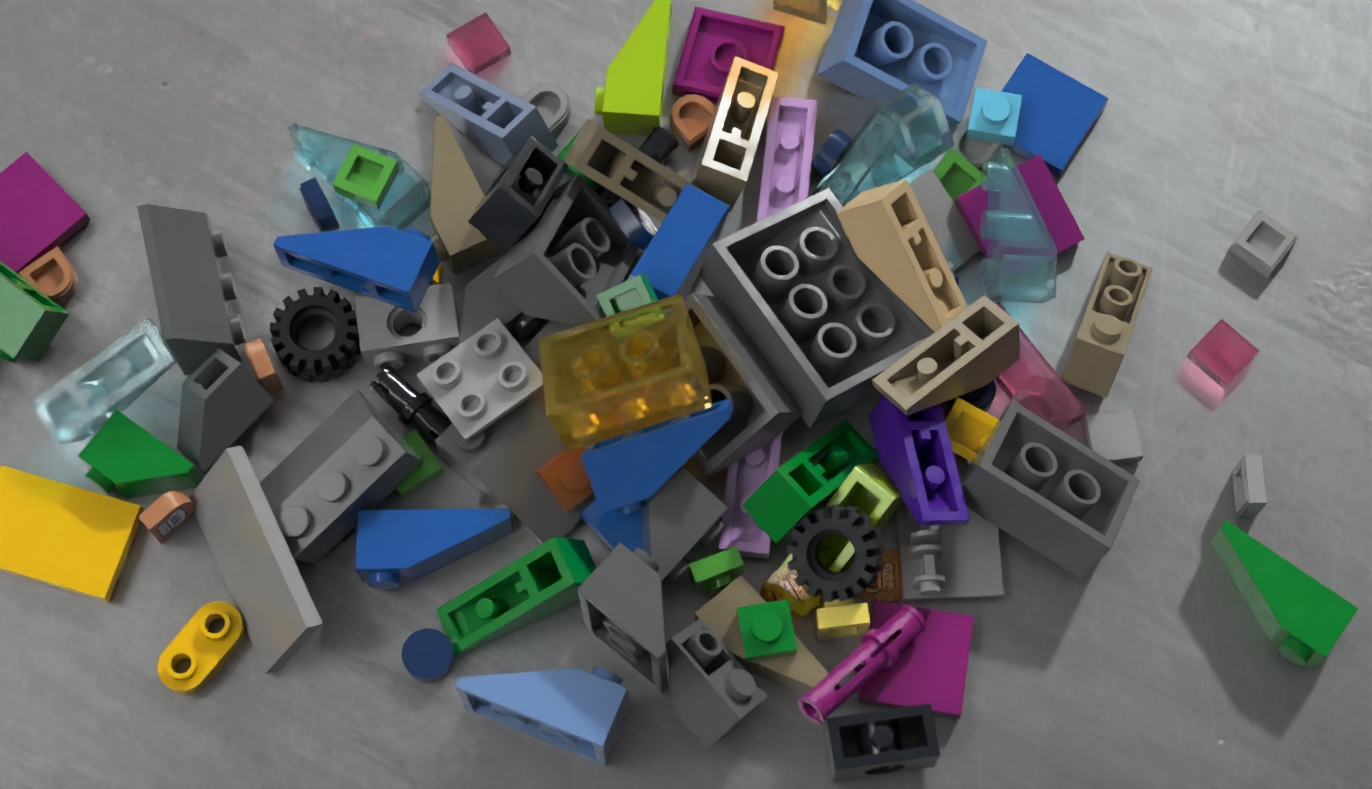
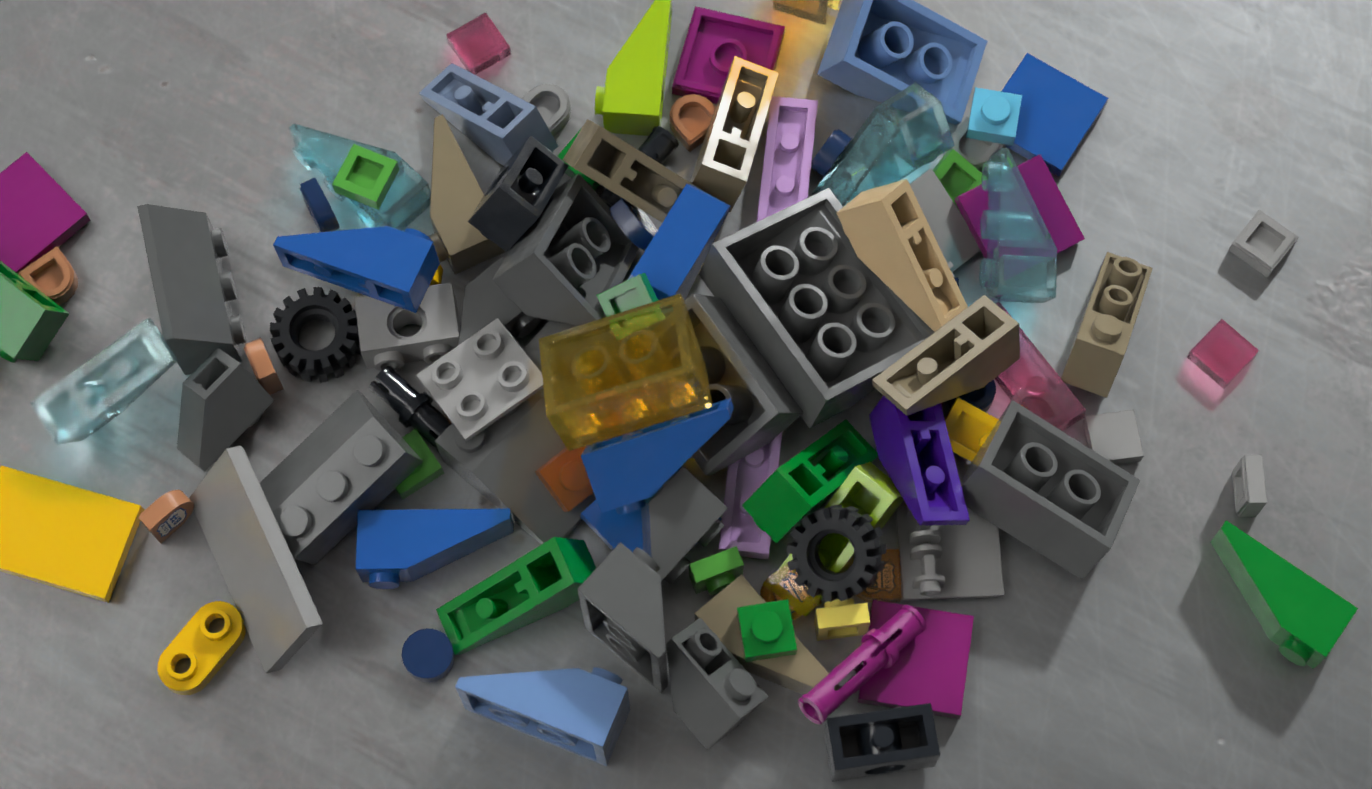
green slope [78,410,203,499] -> none

